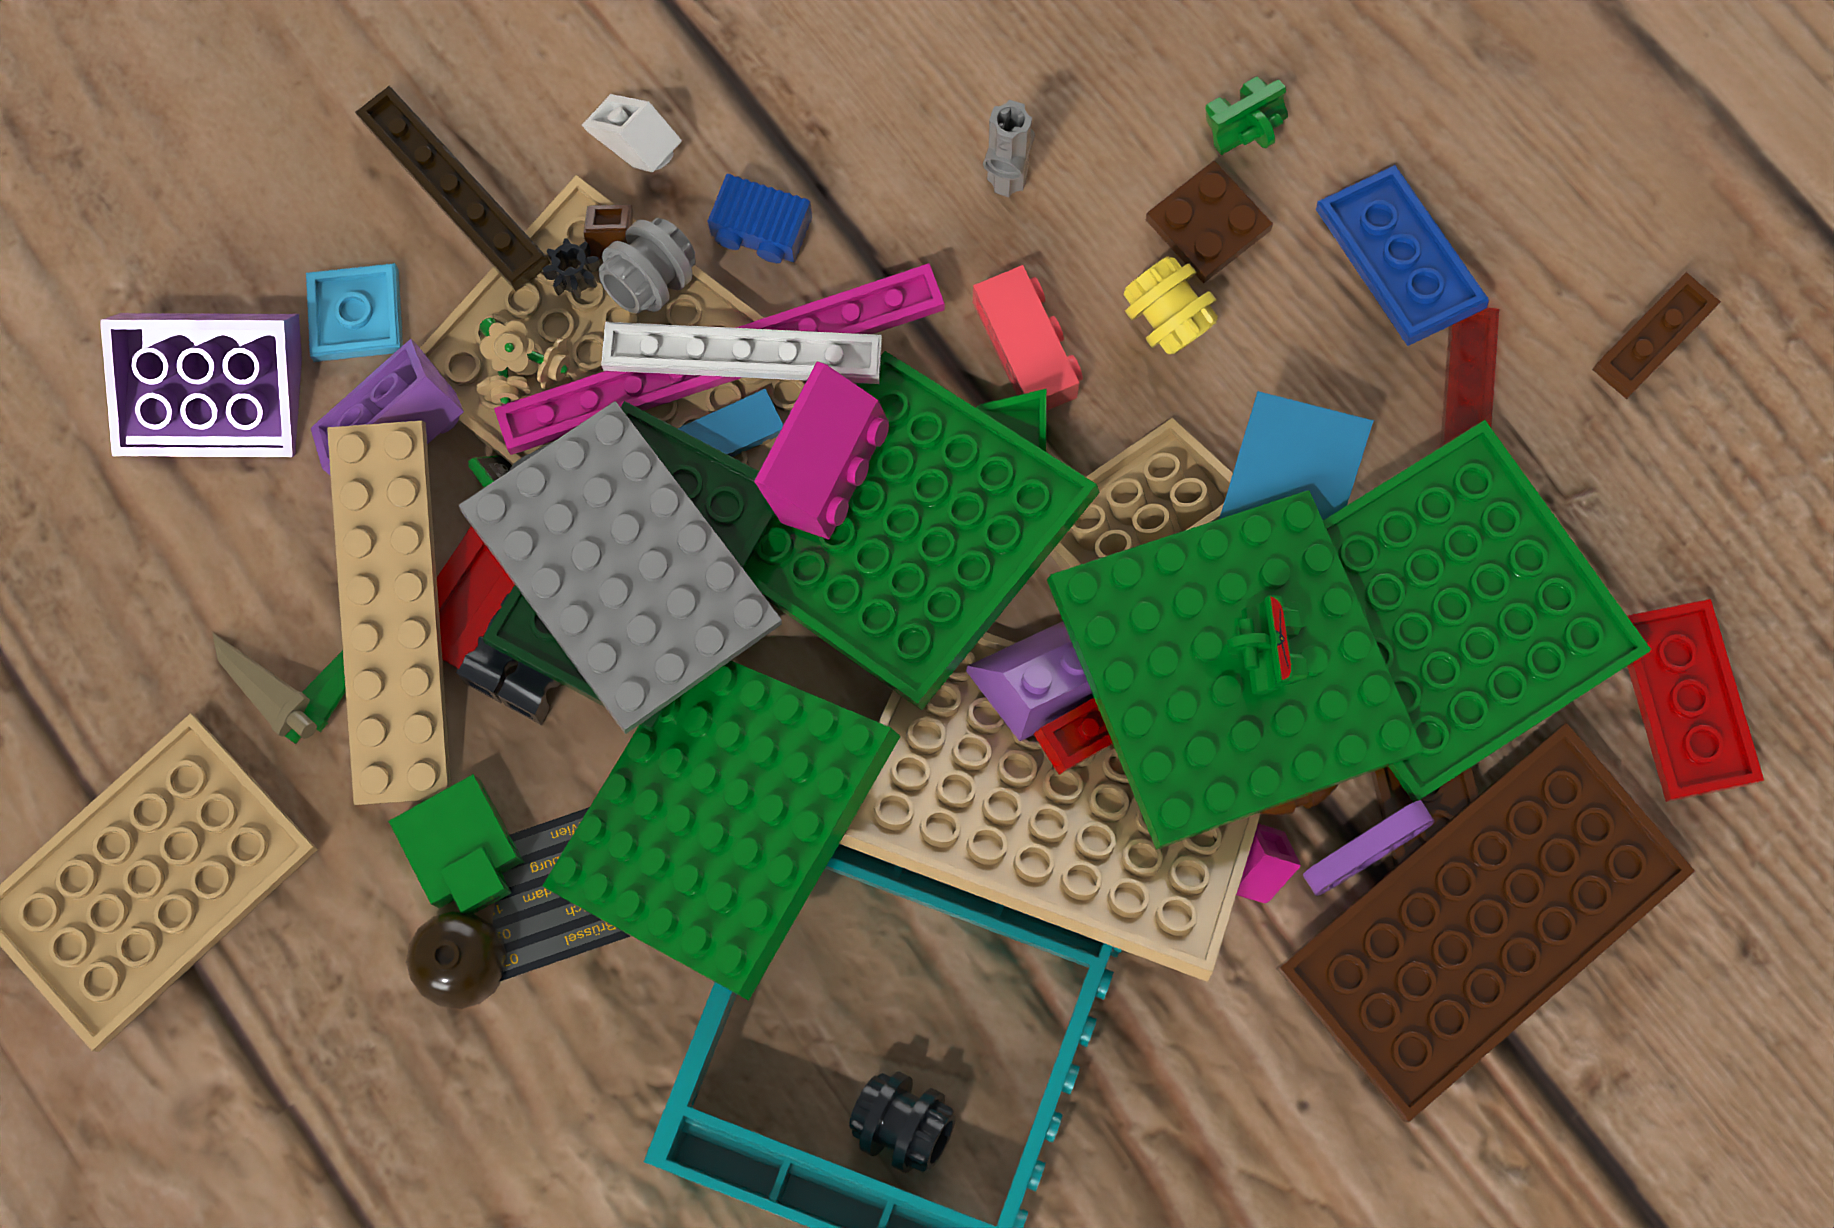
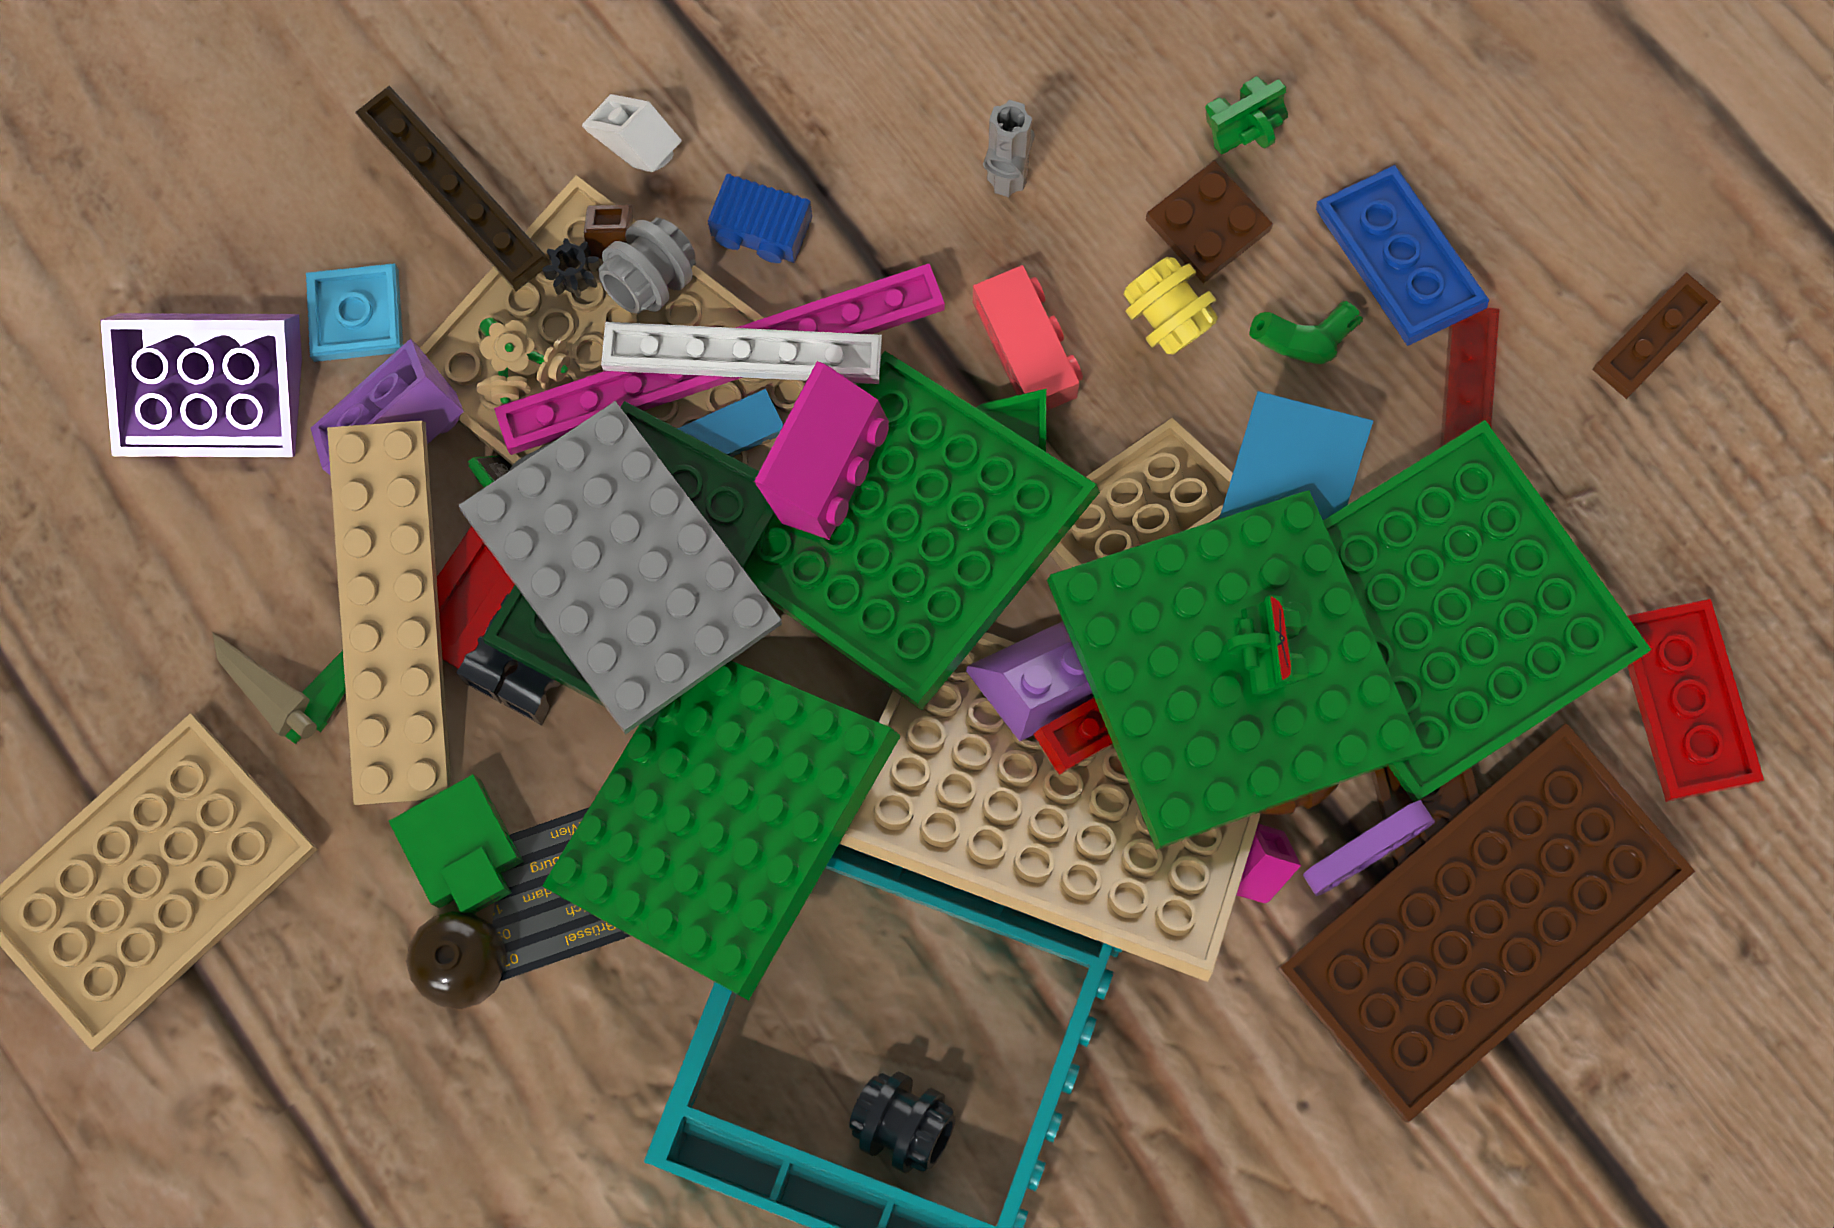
none -> green arm [1249,301,1363,364]

